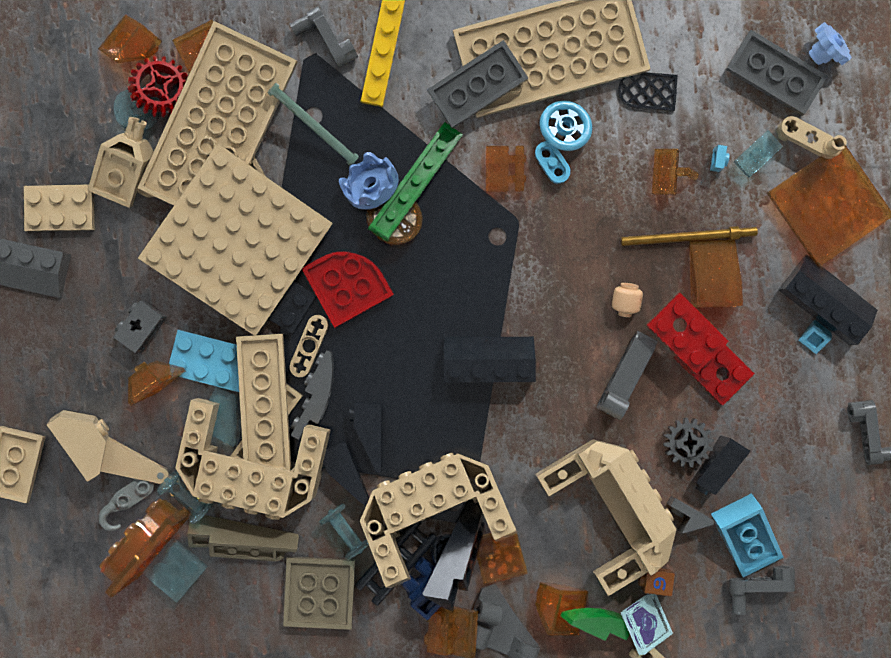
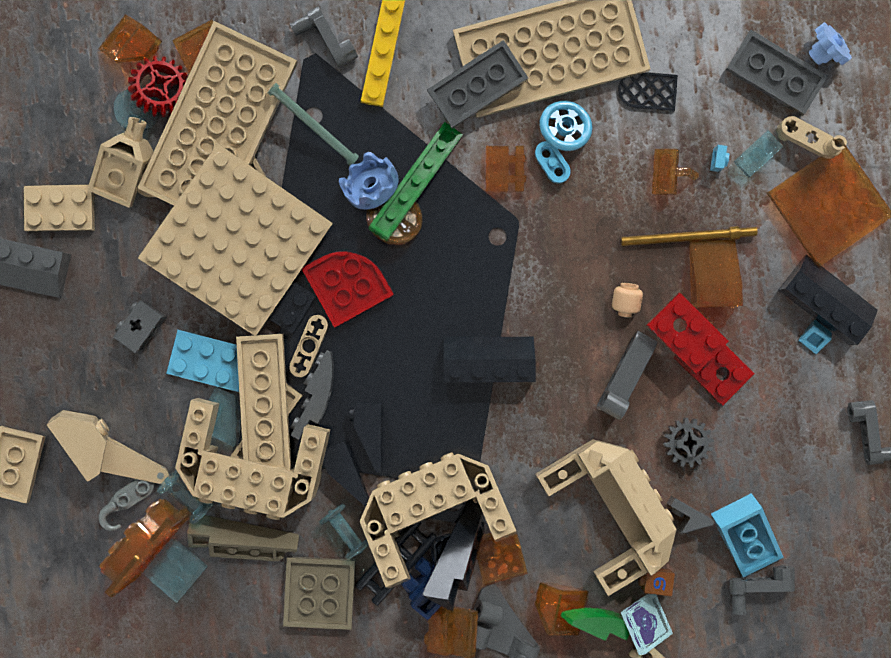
clear orange slope [128,361,186,406] -> none
black slope [692,435,750,495] -> none

